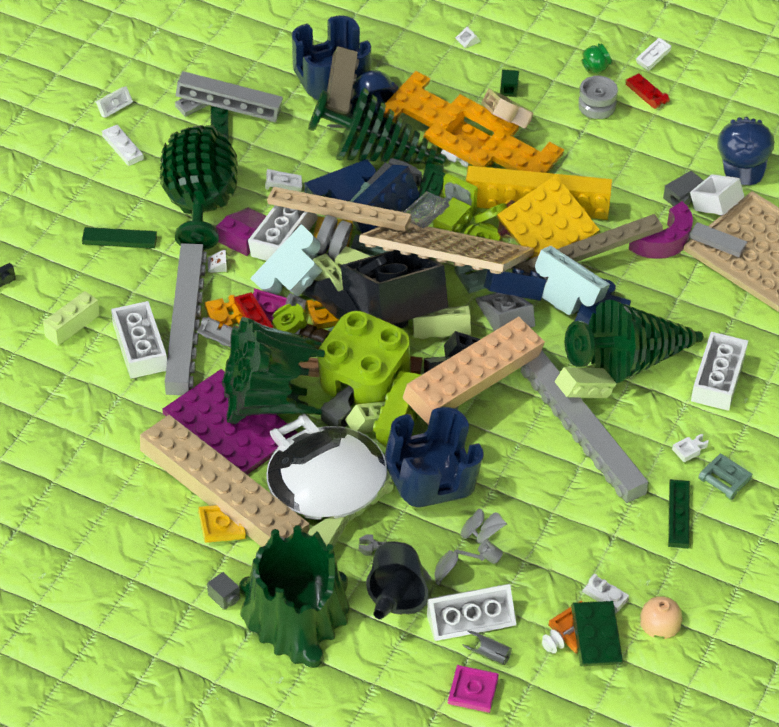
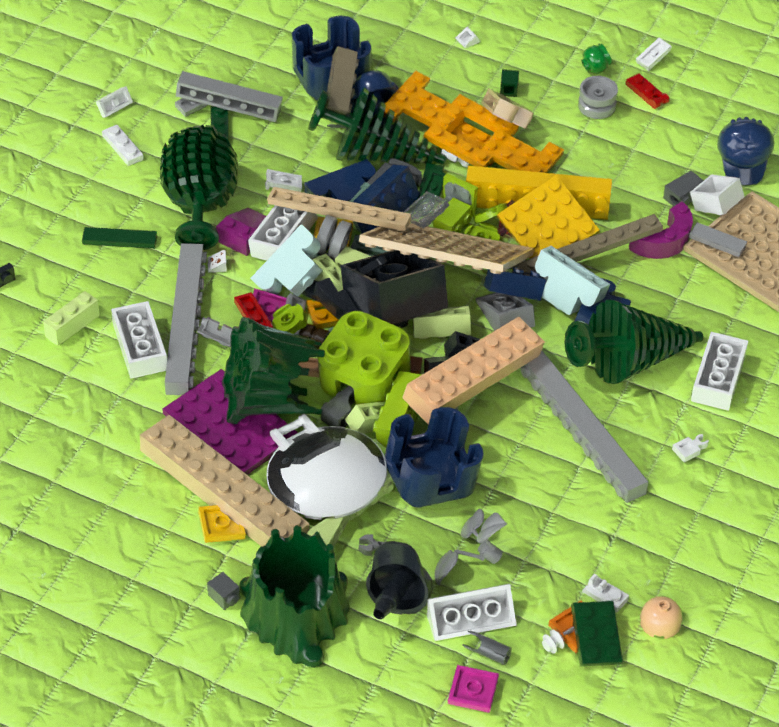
light orange plate [205,295,243,329] -> none
sand green plate [455,265,488,294] -> none
yellowish green brick [555,367,617,398] -> none
dark green tile [668,479,690,549] -> none
sand green plate [698,453,752,500] -> none

